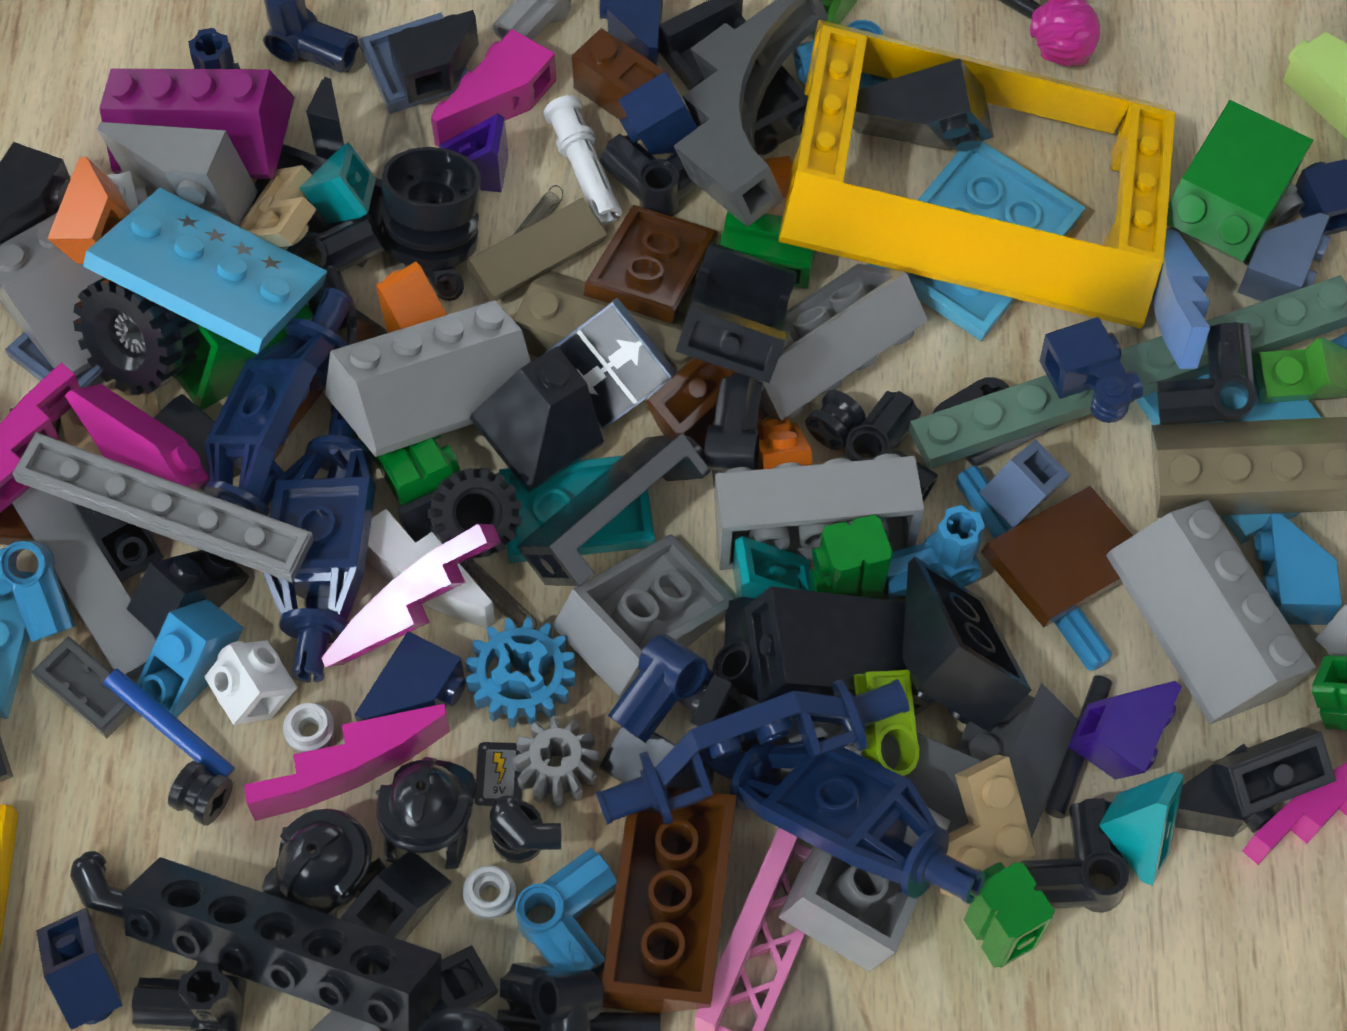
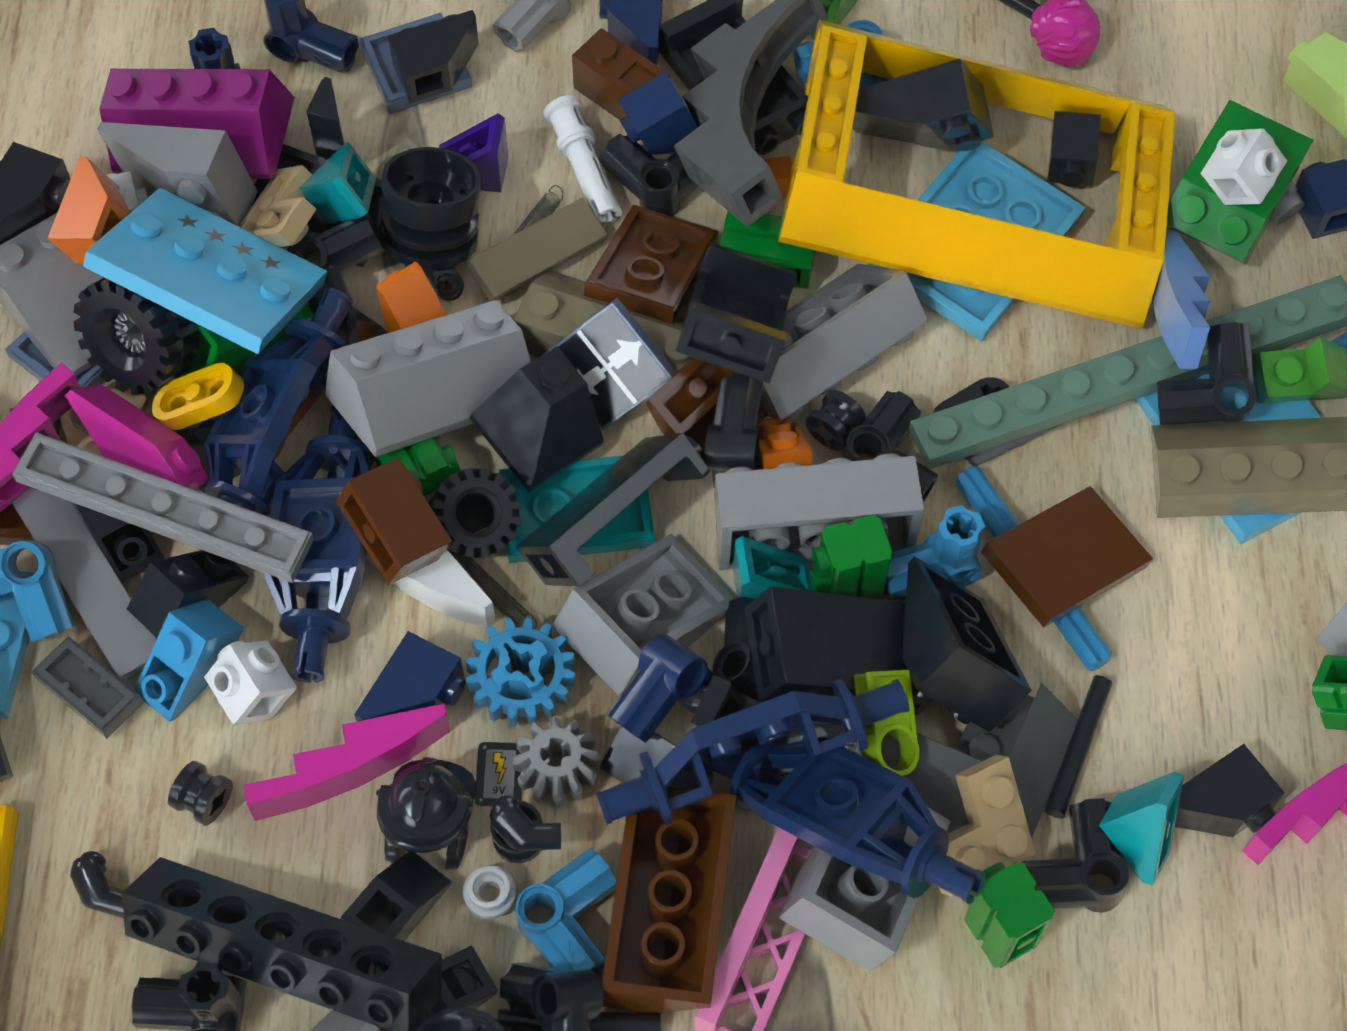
dark blue slope [36,907,123,1030] -> none
blue bar [104,668,235,778] -> none
black helmet [262,809,386,918] -> none
white plate [283,703,335,753] -> none
slope [321,524,501,667] -> none
dark pink slope [431,29,556,147] -> none
sand blue slope [979,439,1070,528] -> none
dark blue brick [1039,317,1143,423] -> none
dark purple slope [1068,681,1182,780] -> none
light grey slope [1106,500,1316,724] -> none
black slope [1214,727,1336,817] -> none
sand blue slope [1237,213,1331,302] -> none
dark azure slope [1254,513,1342,625] -> none
none -> yellow plate [152,363,244,430]
none -> reddish brown brick [336,457,452,585]
none -> black brick [1047,111,1101,187]
none -> white brick [1201,128,1287,205]

